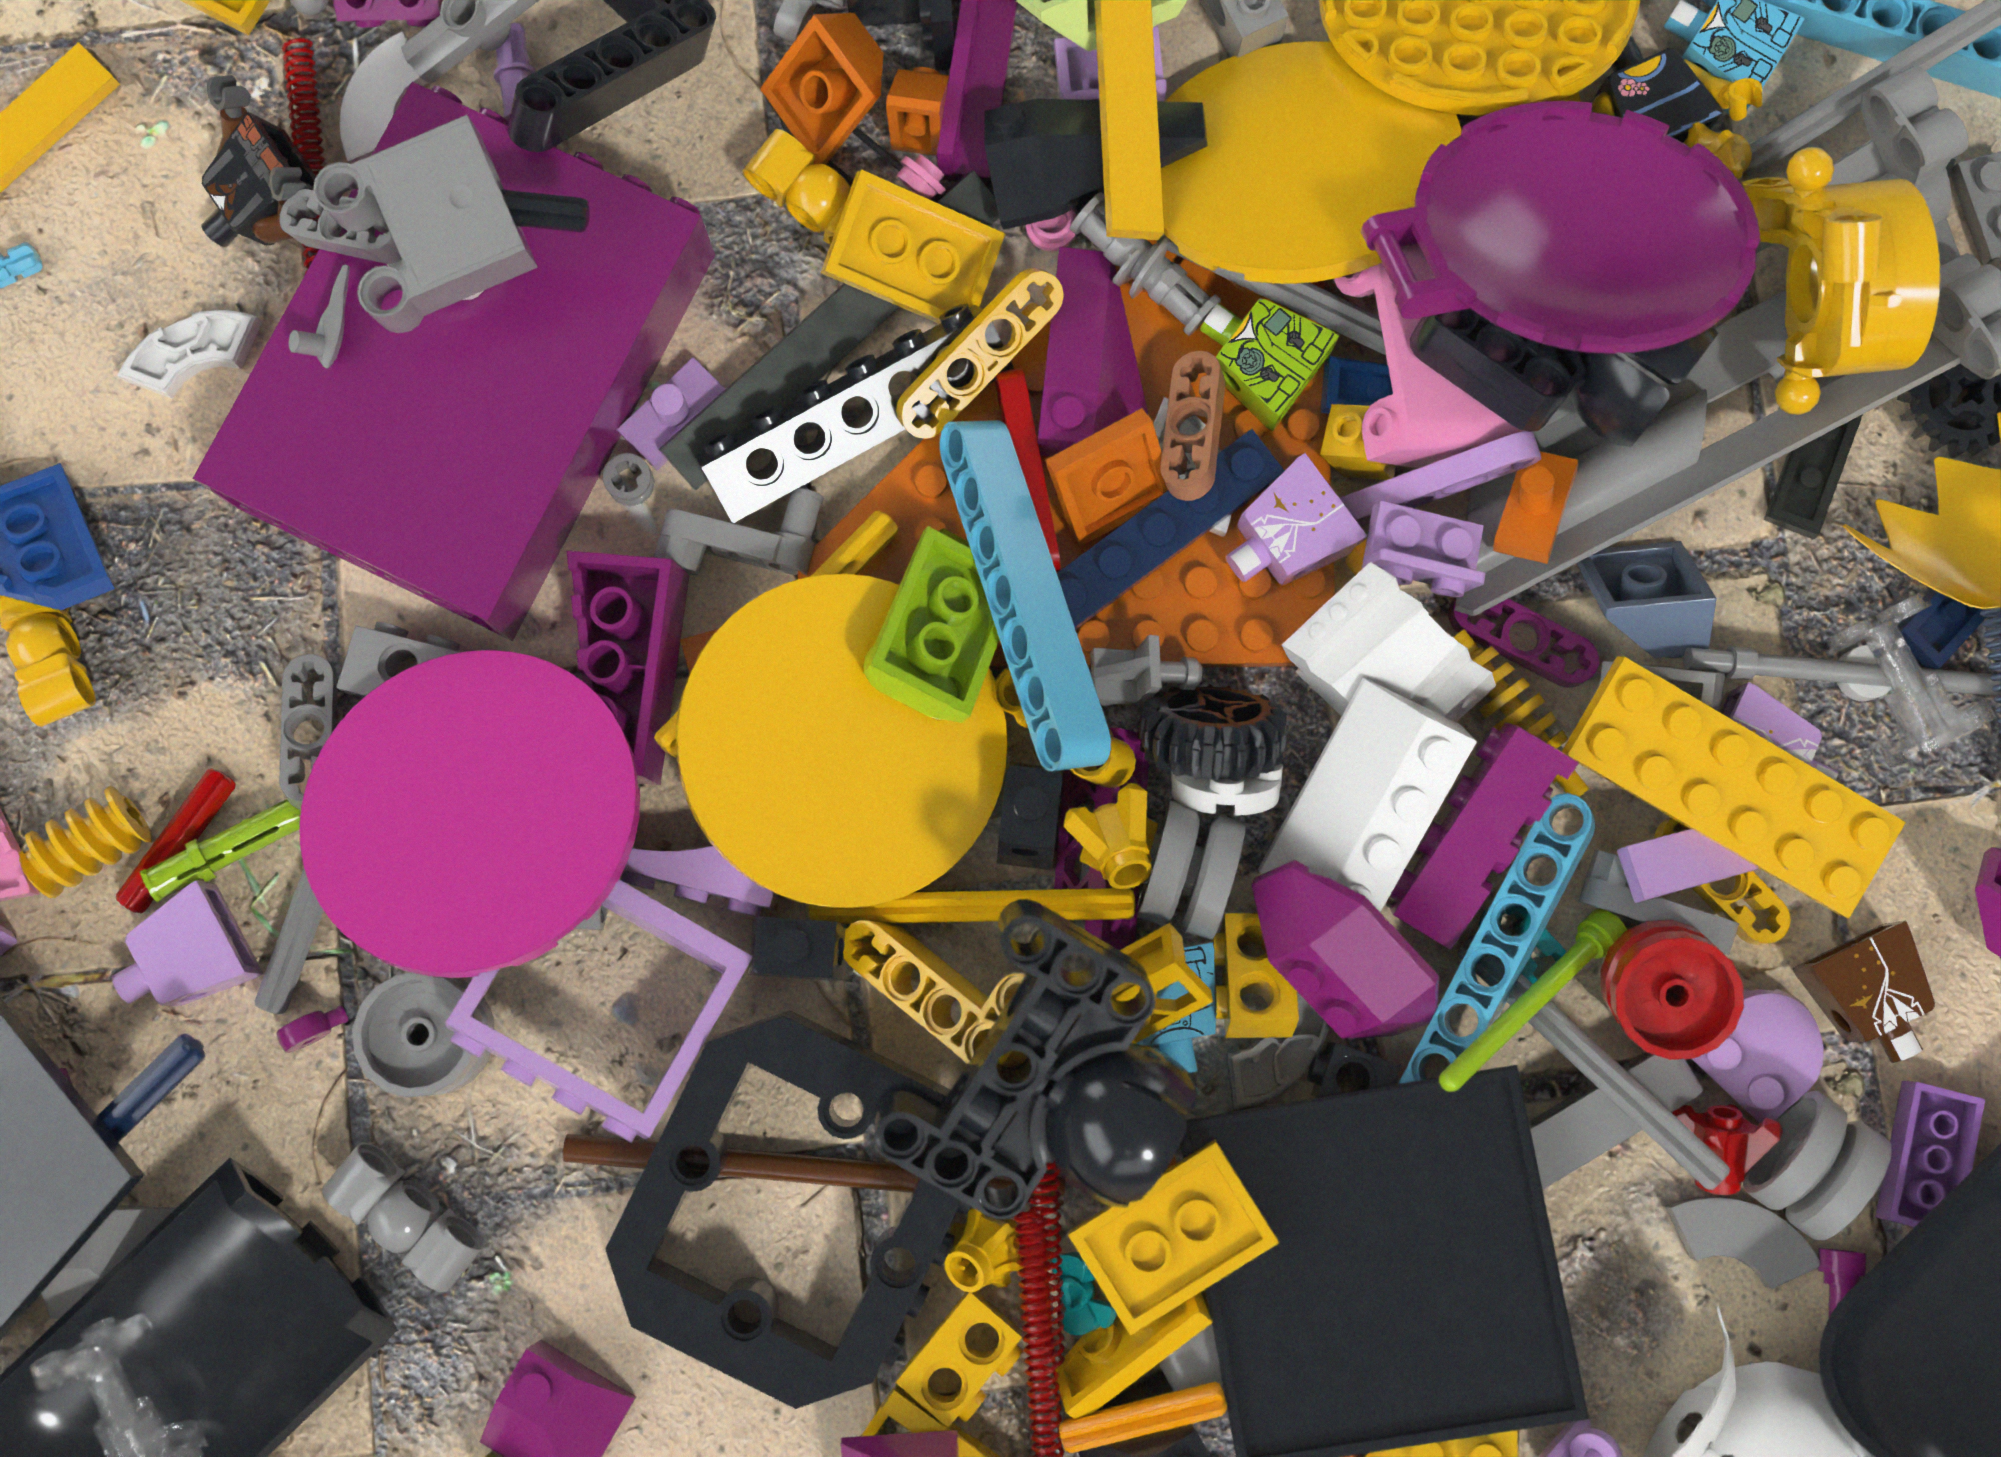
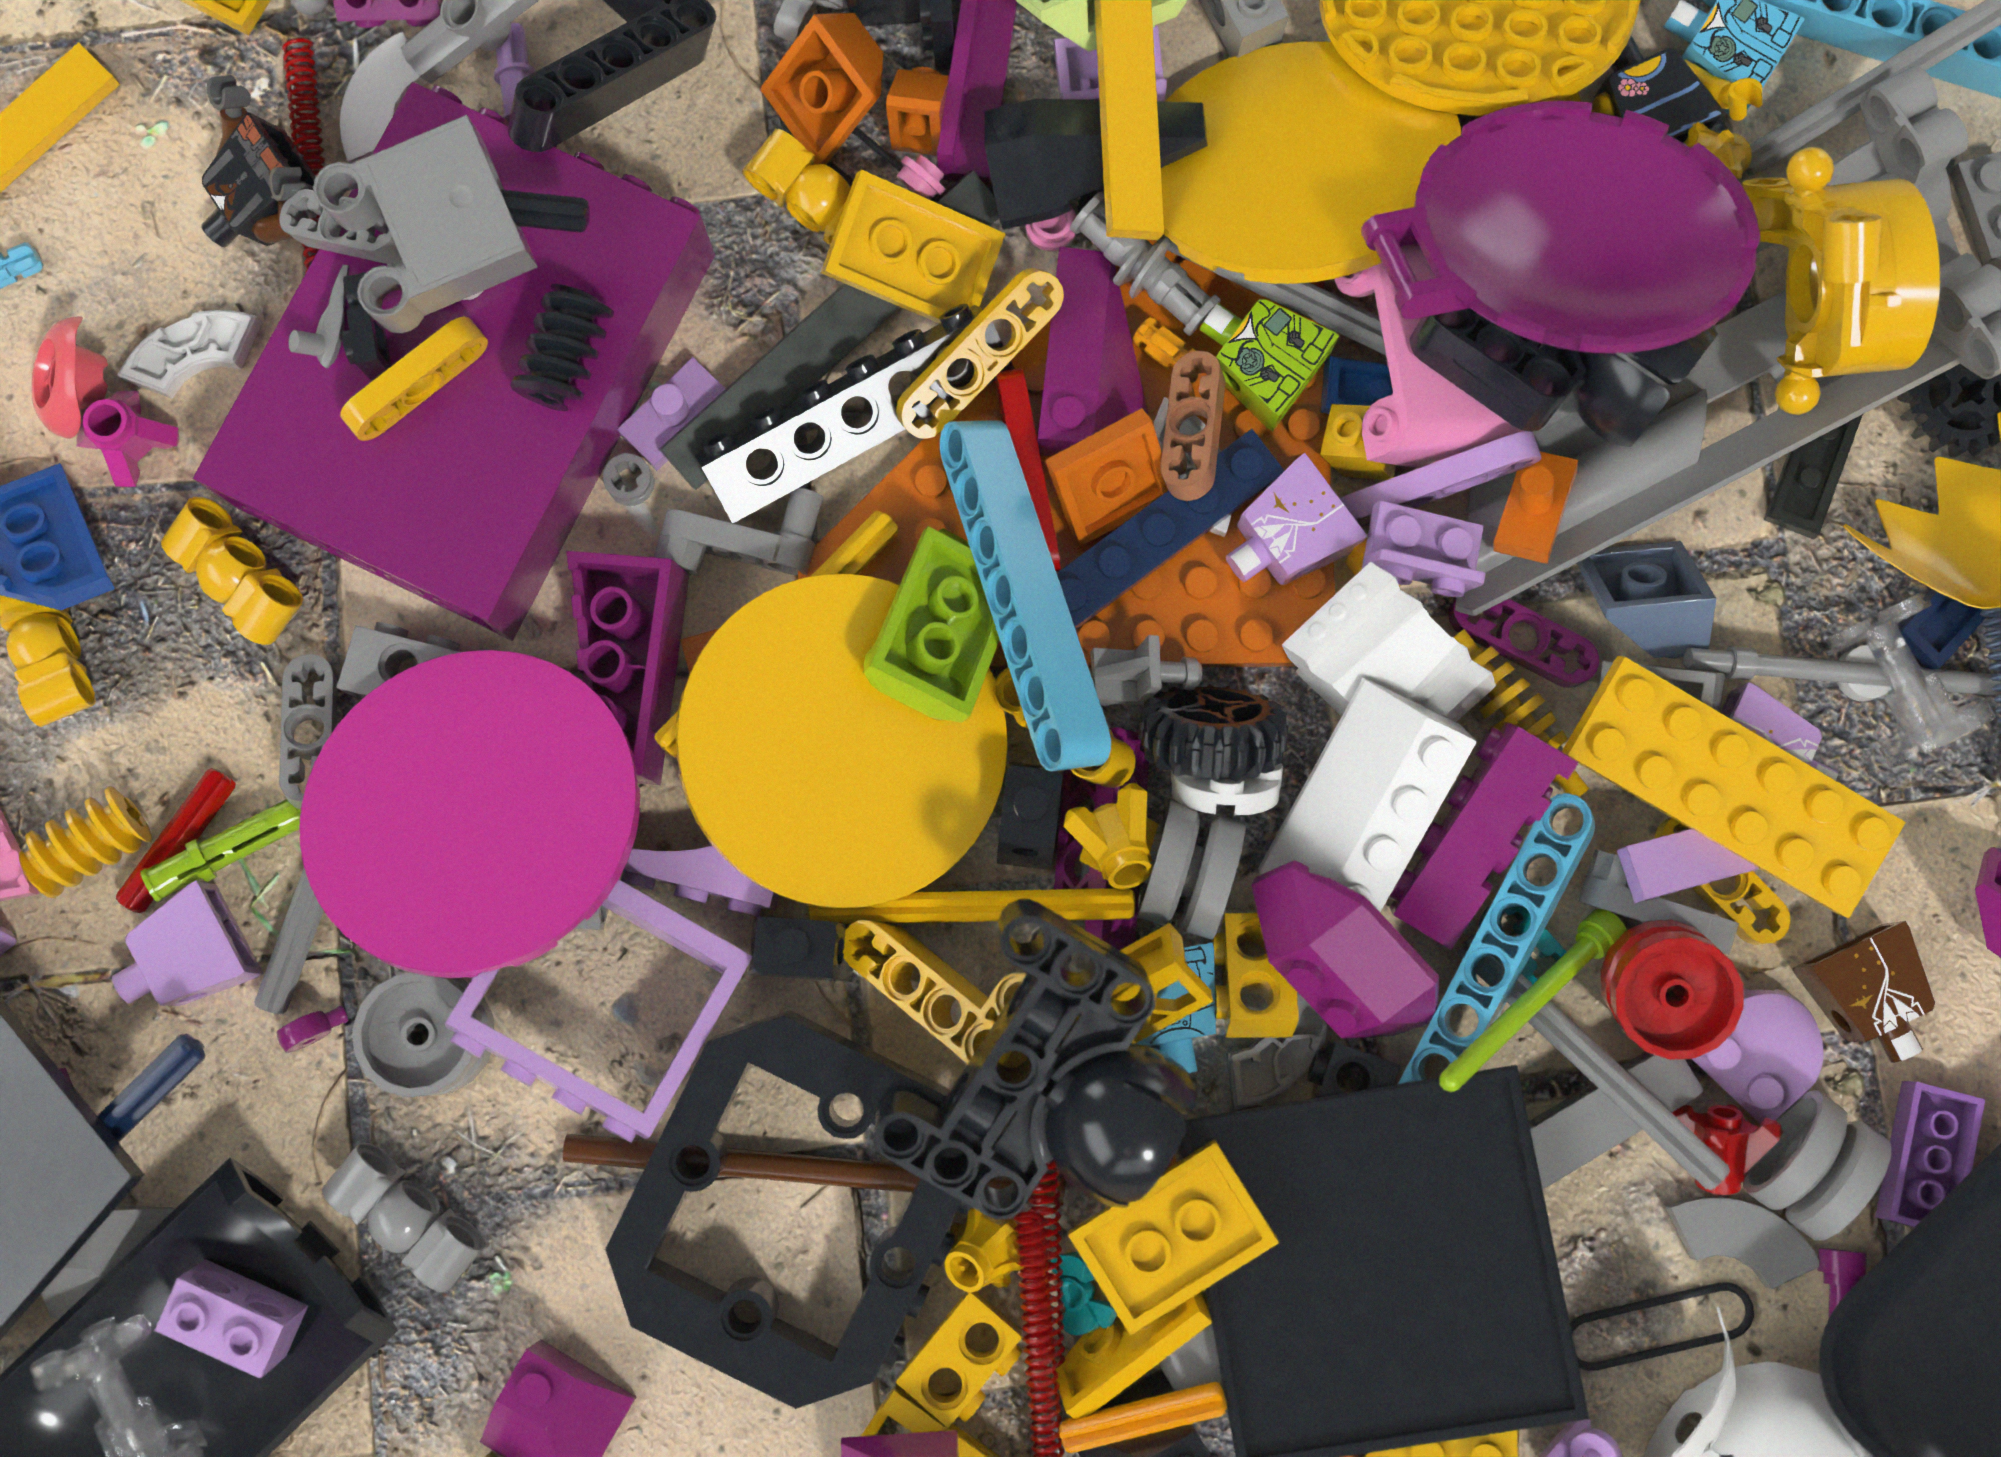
none -> coral hat [31,317,108,439]
none -> dark pink rock [76,391,179,487]
none -> lavender brick [155,1259,308,1379]
none -> yellow piece [161,497,303,645]
none -> yellow beam [340,316,488,441]
none -> black plate [342,272,391,381]
none -> black piece [510,284,614,411]
none -> light orange piece [1133,317,1196,369]
none -> black piece [1570,1282,1754,1371]

